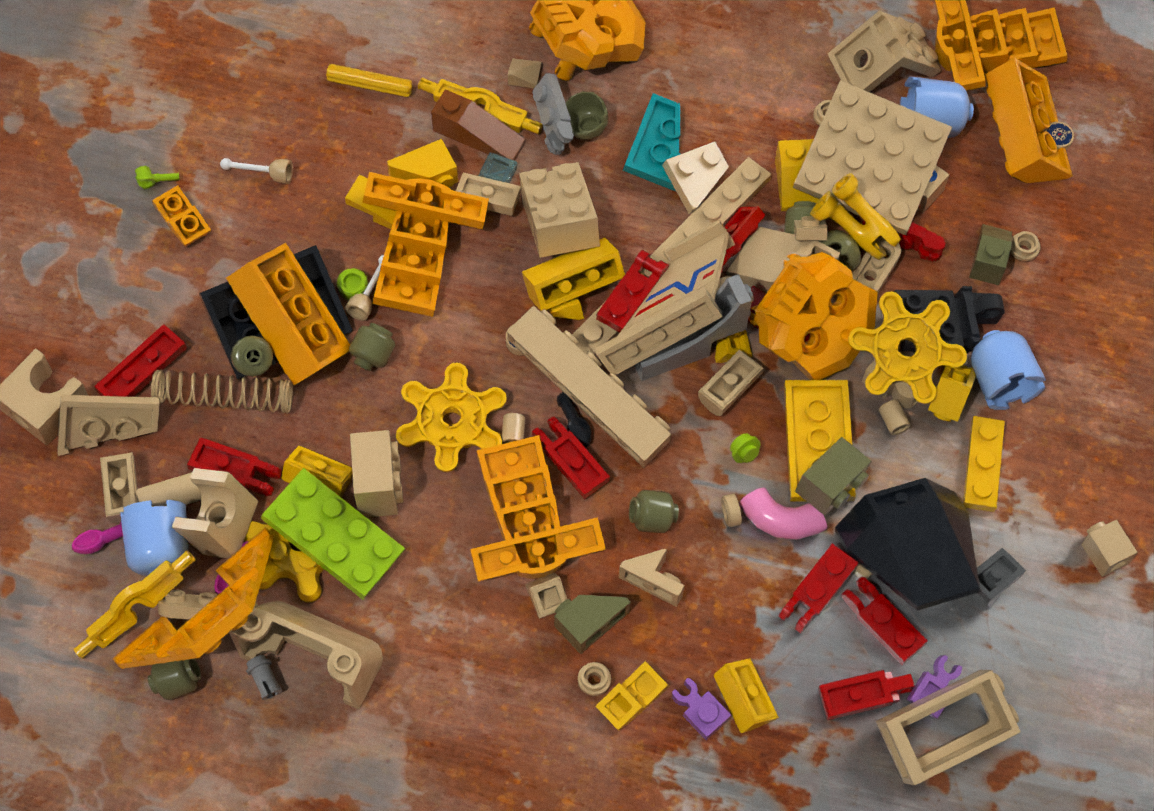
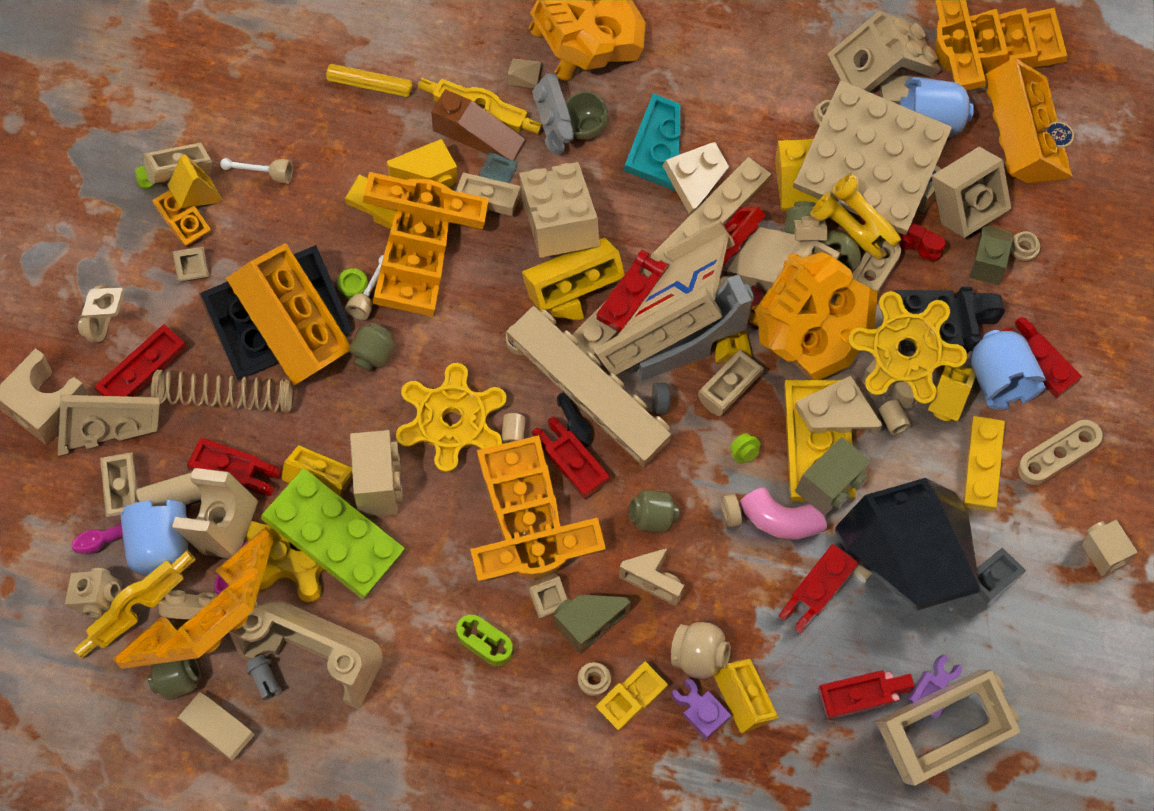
olive head [230,335,273,377] -> none
red hinge [841,577,928,666] -> none
none -> tan brick [65,568,123,618]
none -> tan bracket [78,285,125,342]
none -> tan brick [144,142,212,184]
none -> yellow slope [168,154,223,208]
none -> tan slope [173,247,209,282]
none -> tan slope [177,692,254,761]
none -> lime beam [456,614,513,666]
none -> dark grey tile [652,383,670,414]
none -> tan piece [671,622,731,679]
none -> tan wing [795,376,882,433]
none -> tan tile [879,75,909,105]
none -> tan brick [932,147,1012,238]
none -> red hinge [1002,317,1082,398]
none -> tan plate [1018,420,1103,485]

